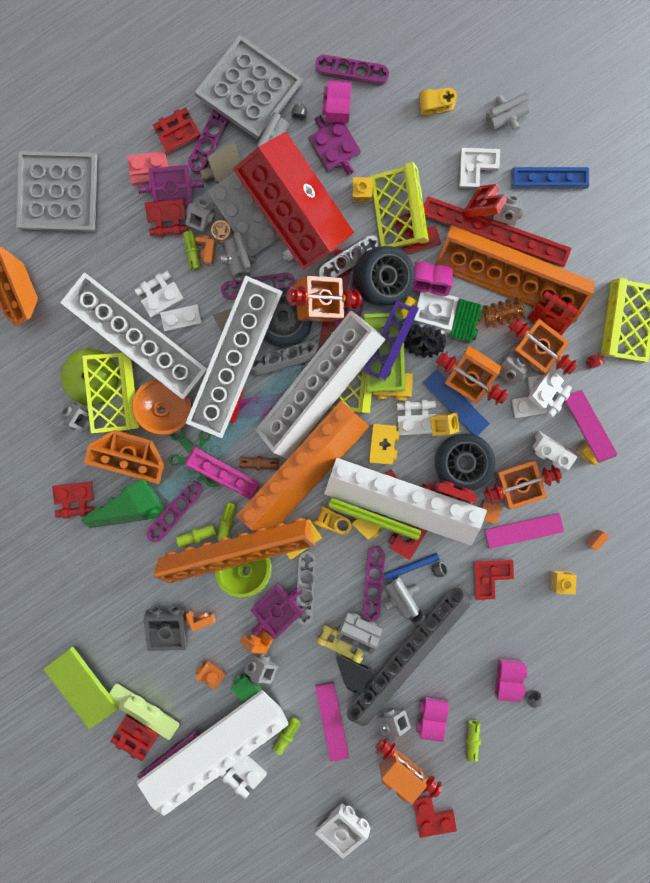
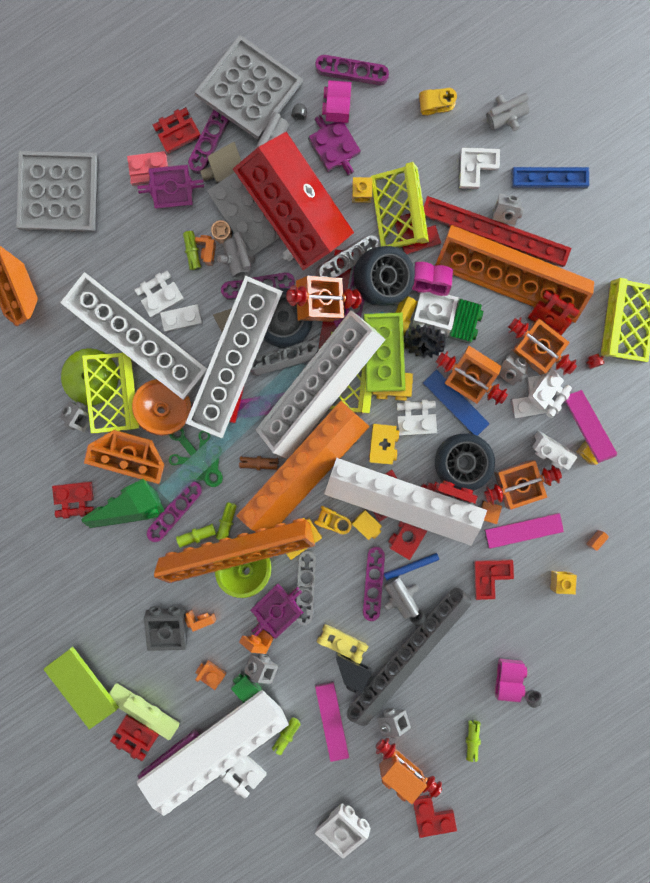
red plate [144,198,189,237] -> none
dark pink tile [184,447,260,500] -> none
light grey brick [185,198,216,232] -> none
lime axle [328,498,421,540] -> none
light grey brick [336,613,383,654] -> none
dark purple fence [363,300,419,382] -> none
dark pink brick [416,697,449,742] -> none
yellow brick [430,412,459,436] -> none
dark grey hinge [431,561,448,578] -> none
red plate [463,184,507,217] -> none
clear orange piece [482,297,525,328] -> none

